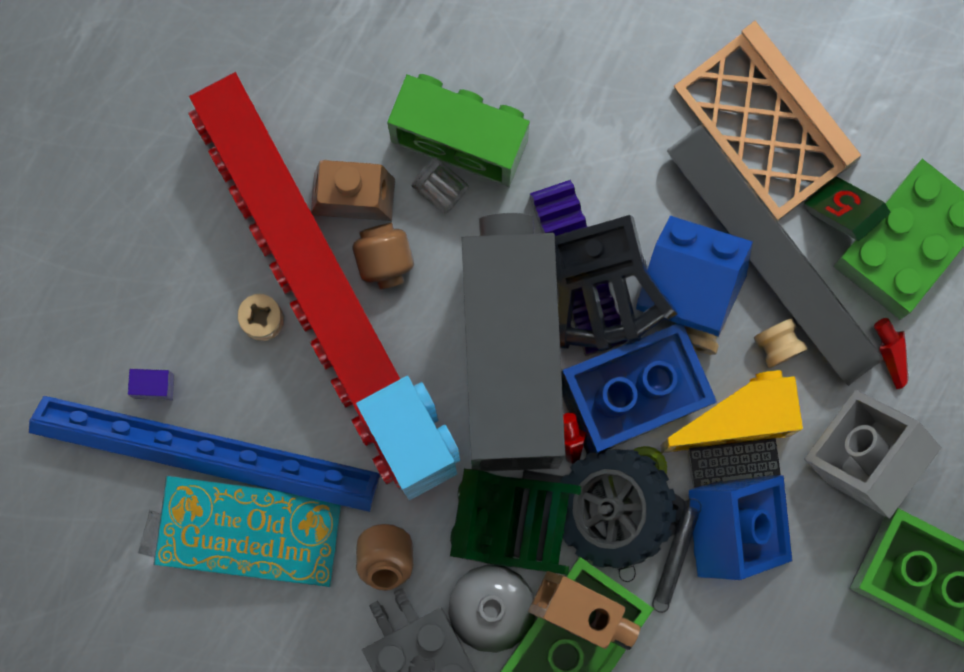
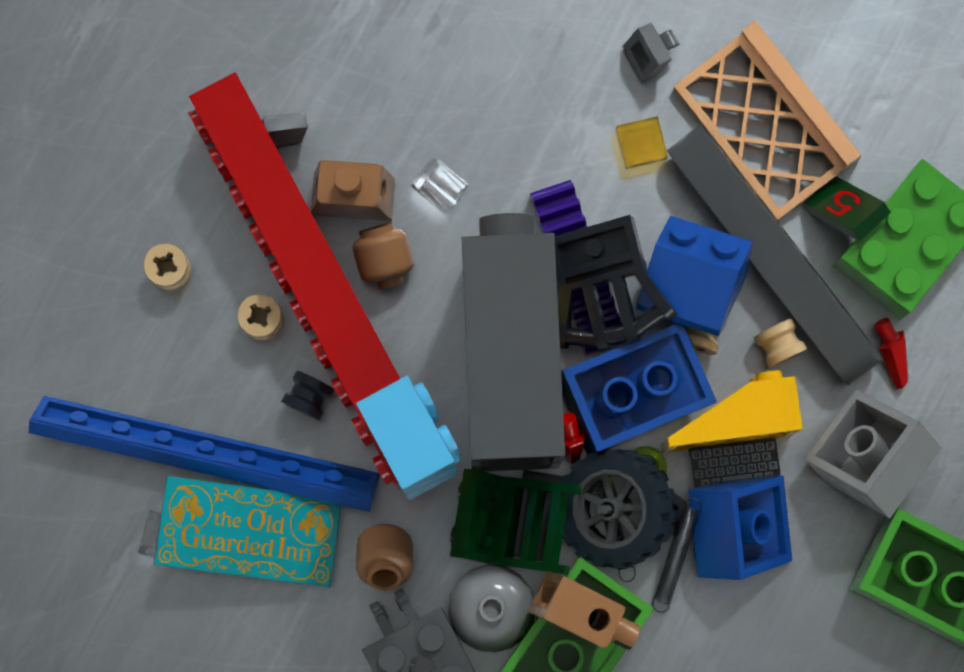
dark purple piece [128,369,174,400] -> none
bright green brick [387,74,530,187] -> none
none -> tan wheel [144,243,192,291]
none -> dark grey tile [262,112,308,146]
none -> black wheel [281,370,335,421]
none -> clear yellow tile [615,116,668,170]
none -> dark grey tile [622,22,680,82]

